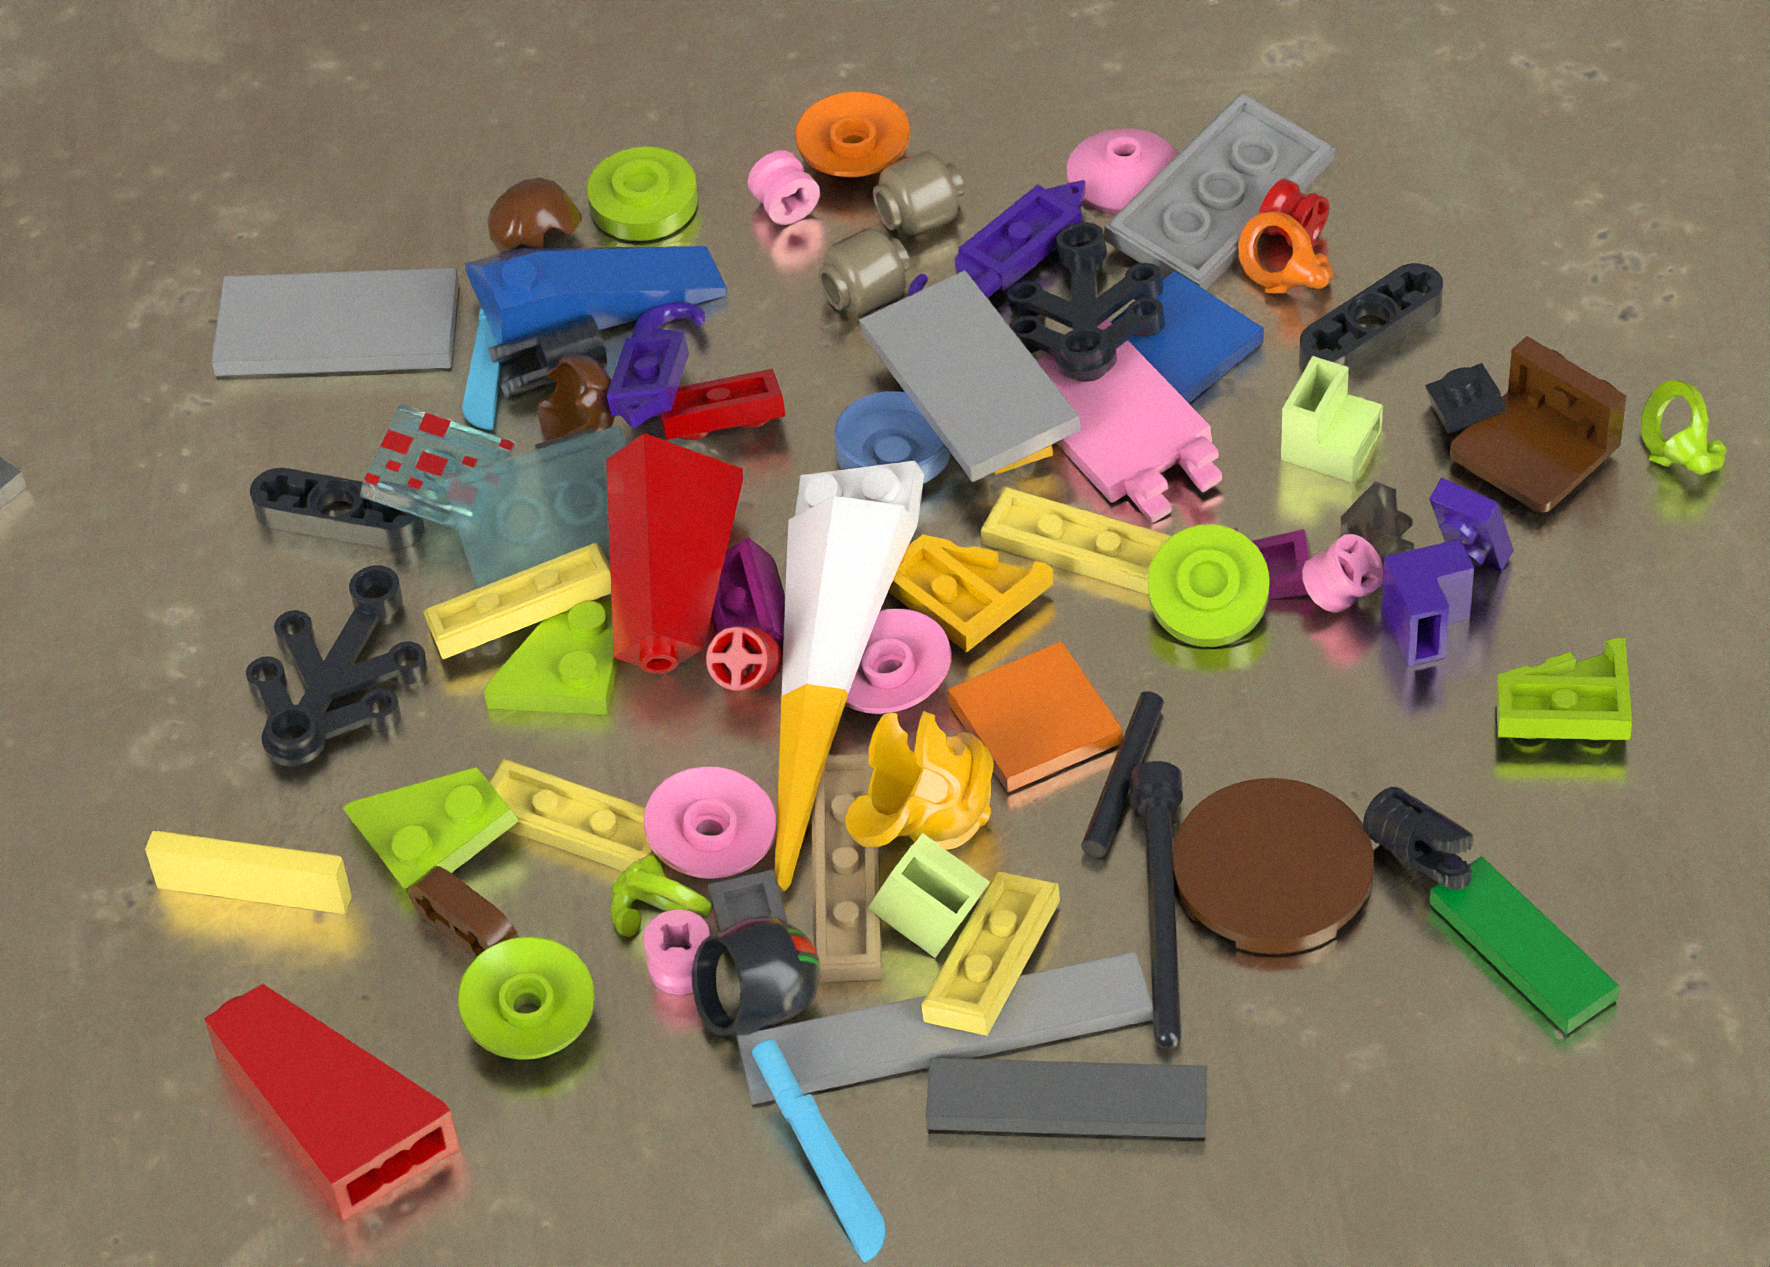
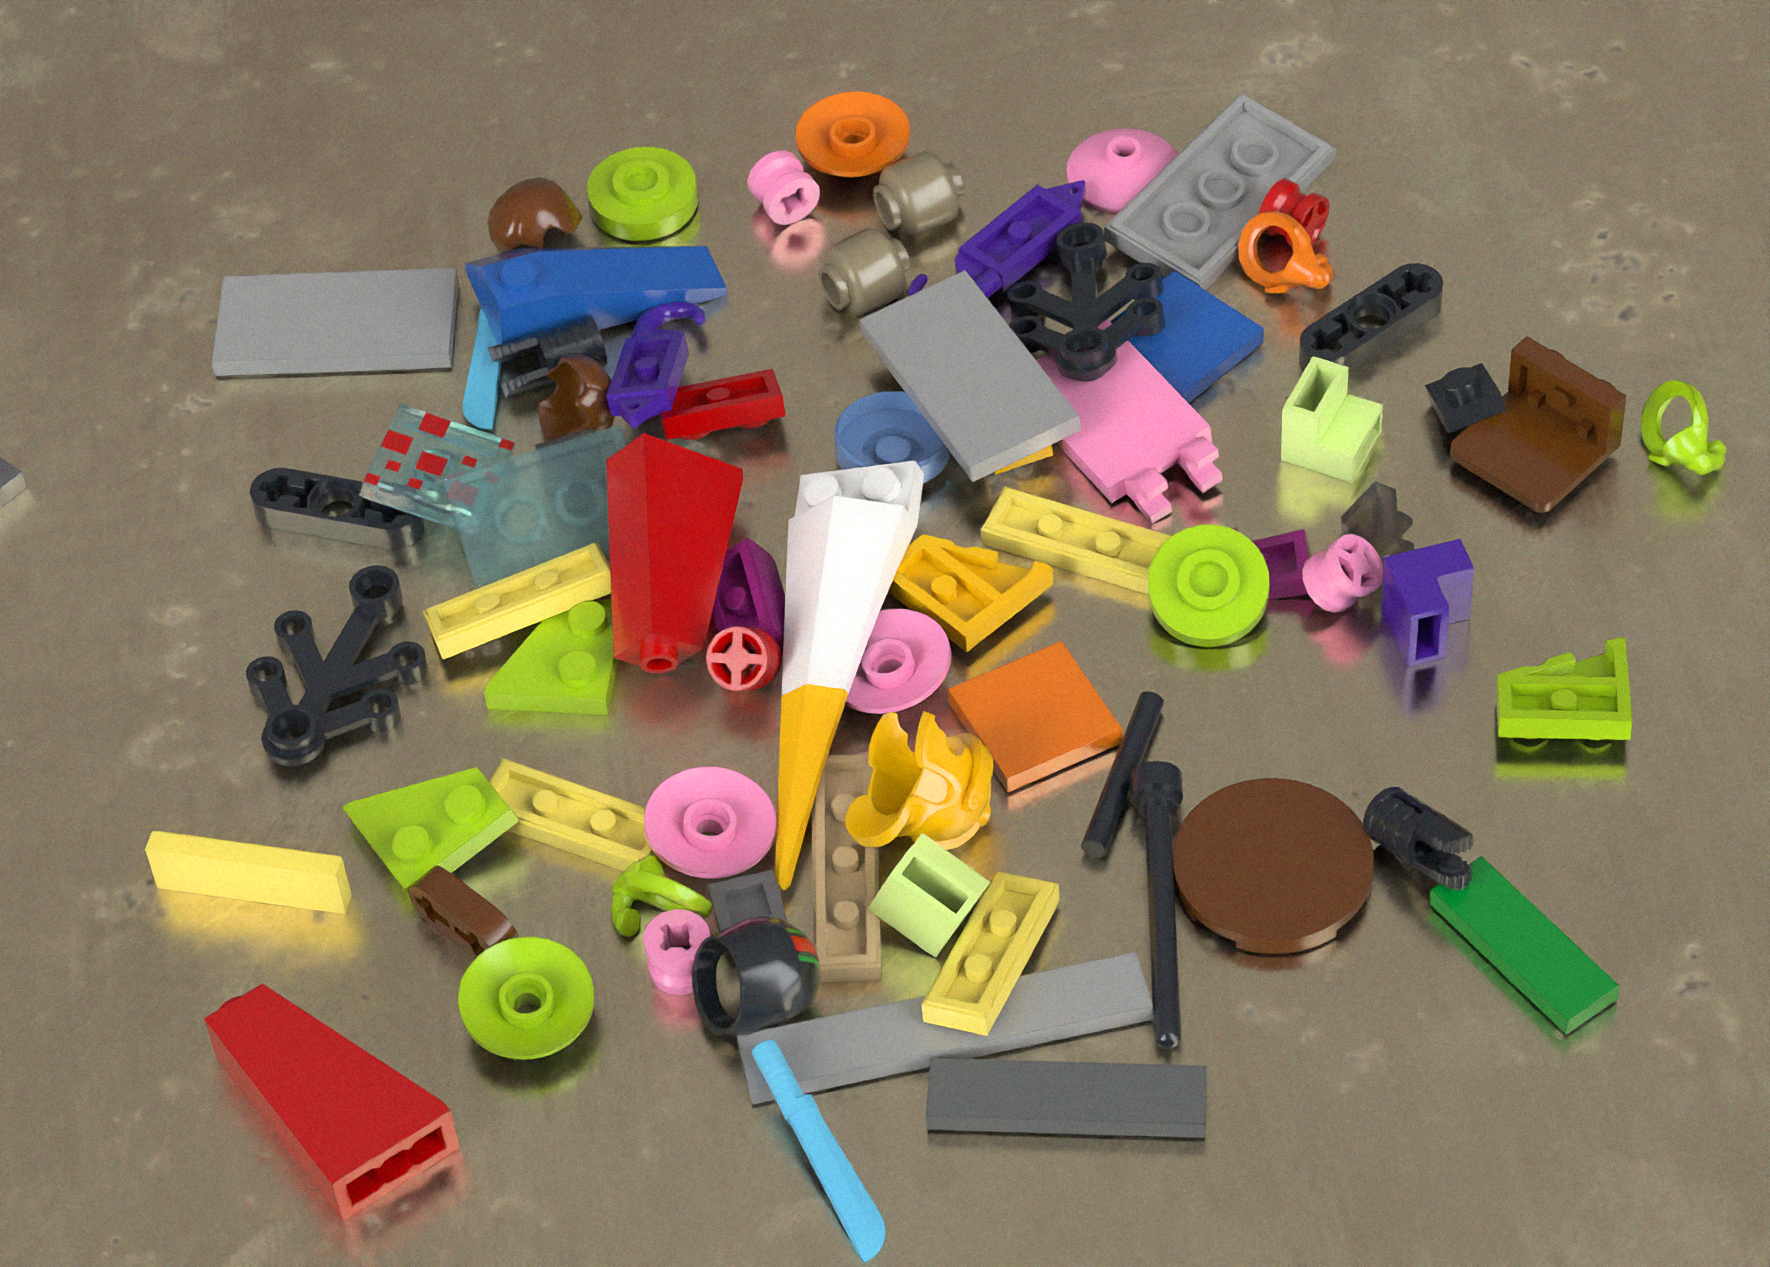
dark purple plate [1429,477,1514,571] -> none

